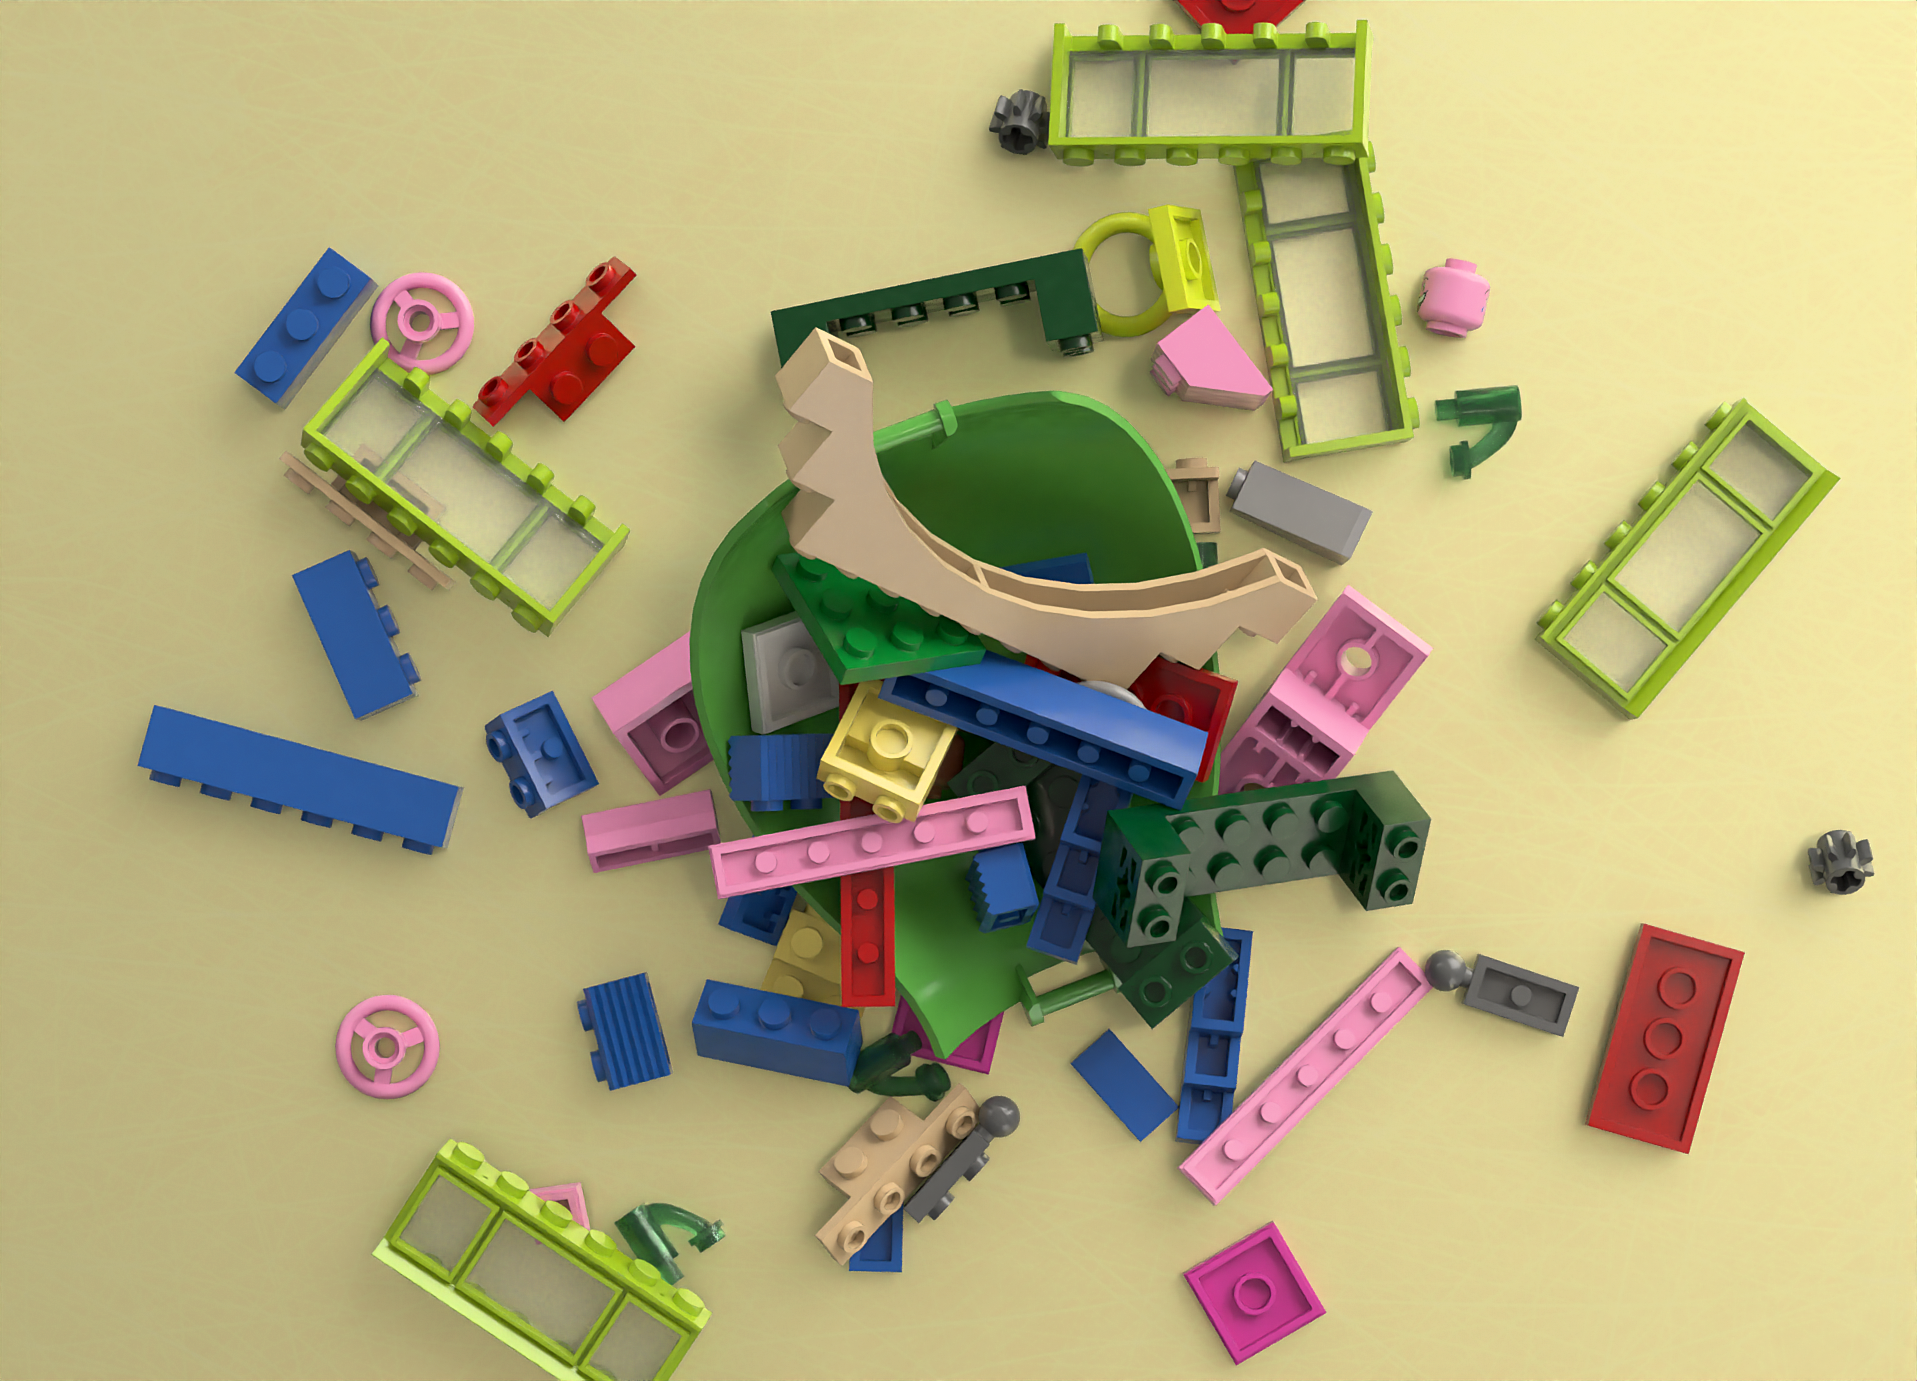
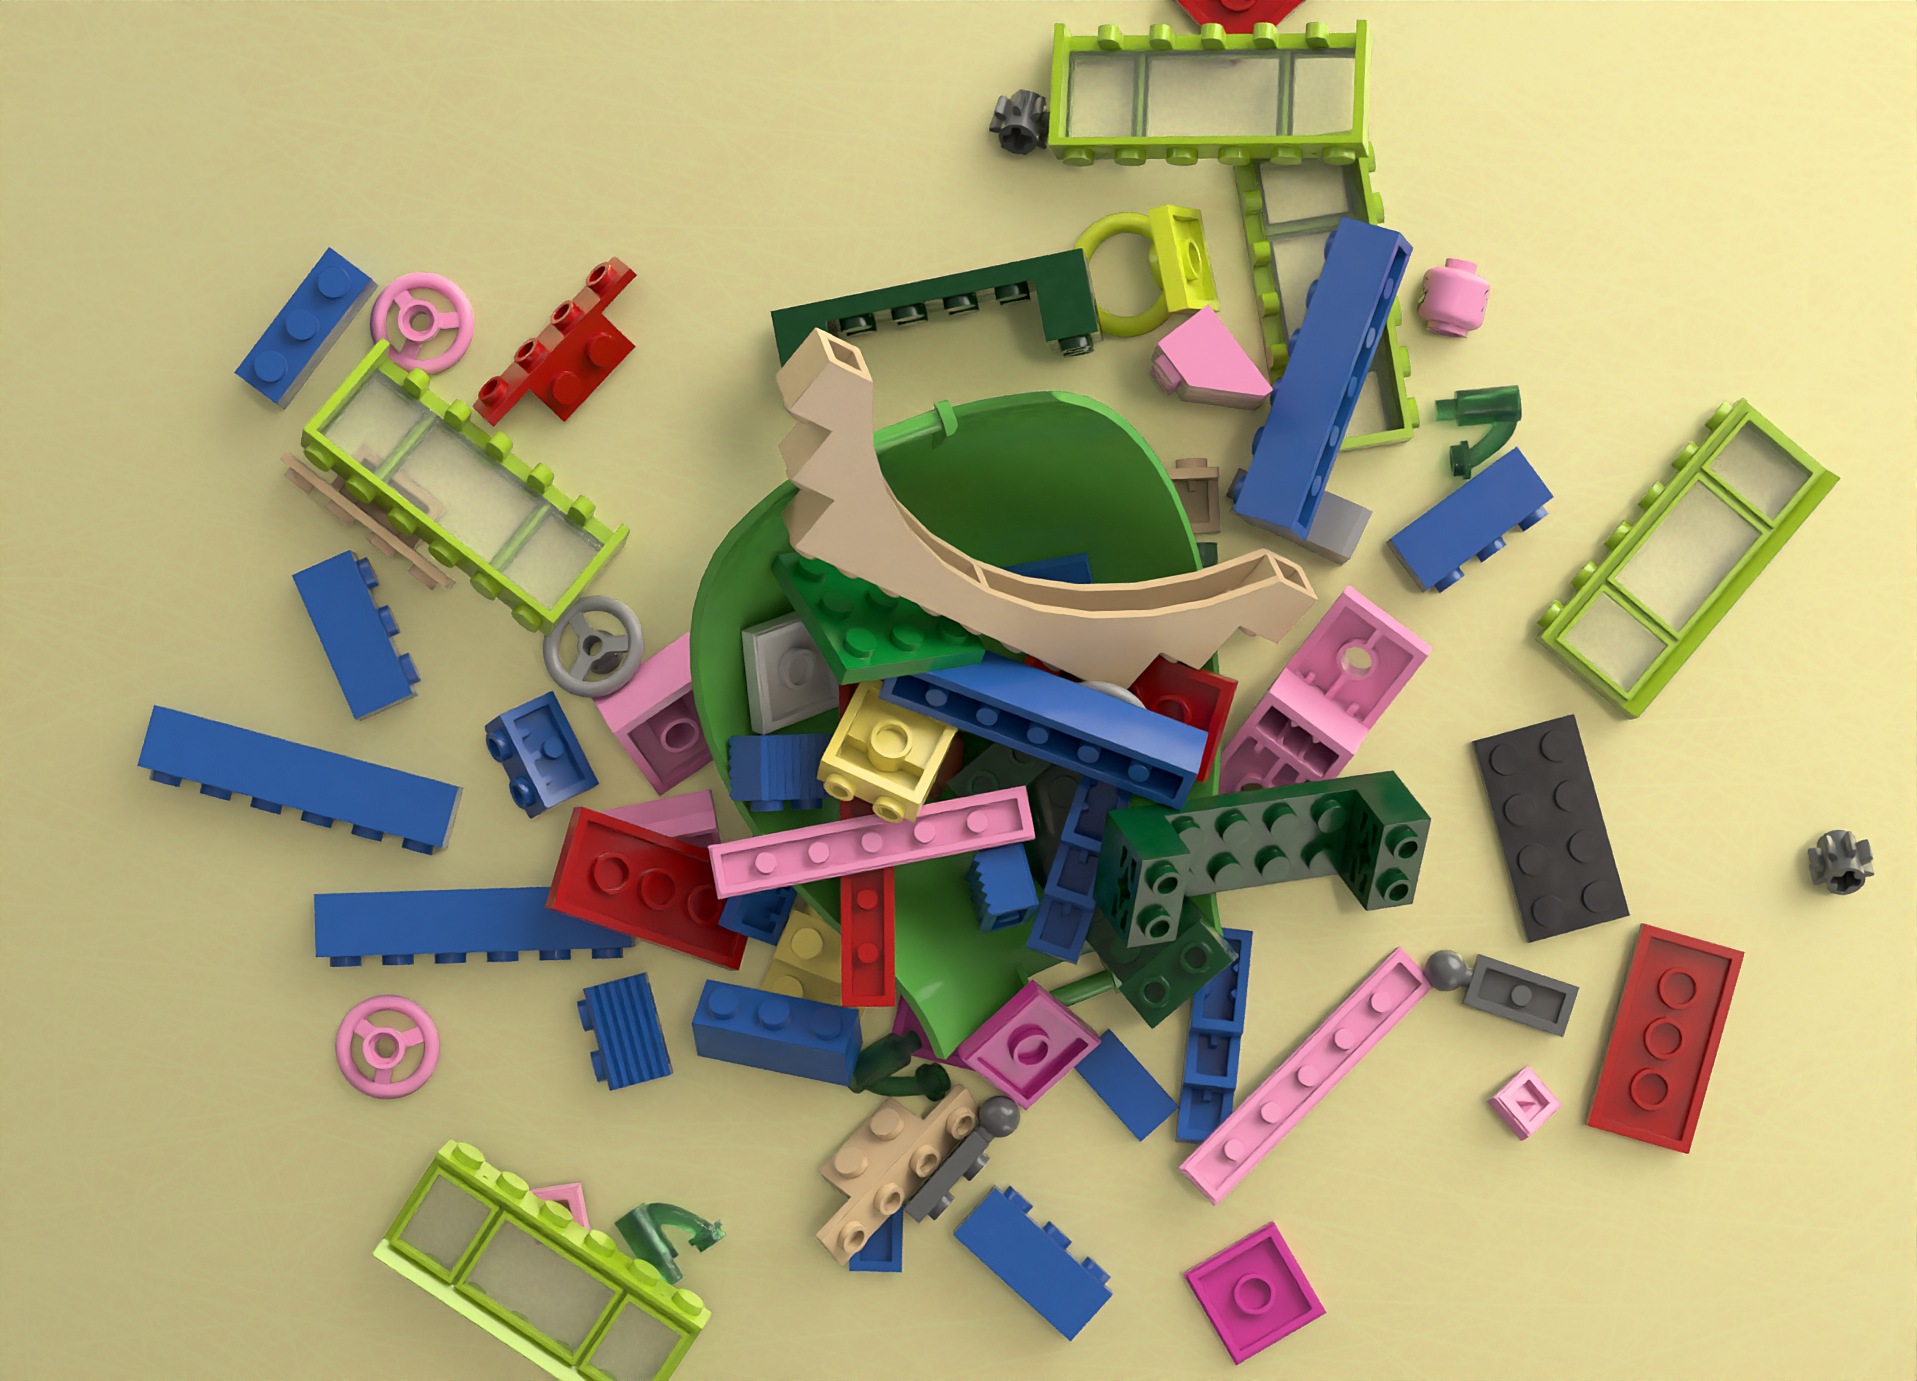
none -> blue brick [314,887,635,967]
none -> light grey piece [543,595,644,698]
none -> red plate [545,806,749,971]
none -> blue brick [953,1185,1113,1342]
none -> dark pink tile [956,979,1102,1110]
none -> blue brick [1233,216,1413,542]
none -> blue brick [1385,446,1554,593]
none -> black plate [1471,714,1630,943]
none -> bright pink tile [1487,1066,1562,1141]

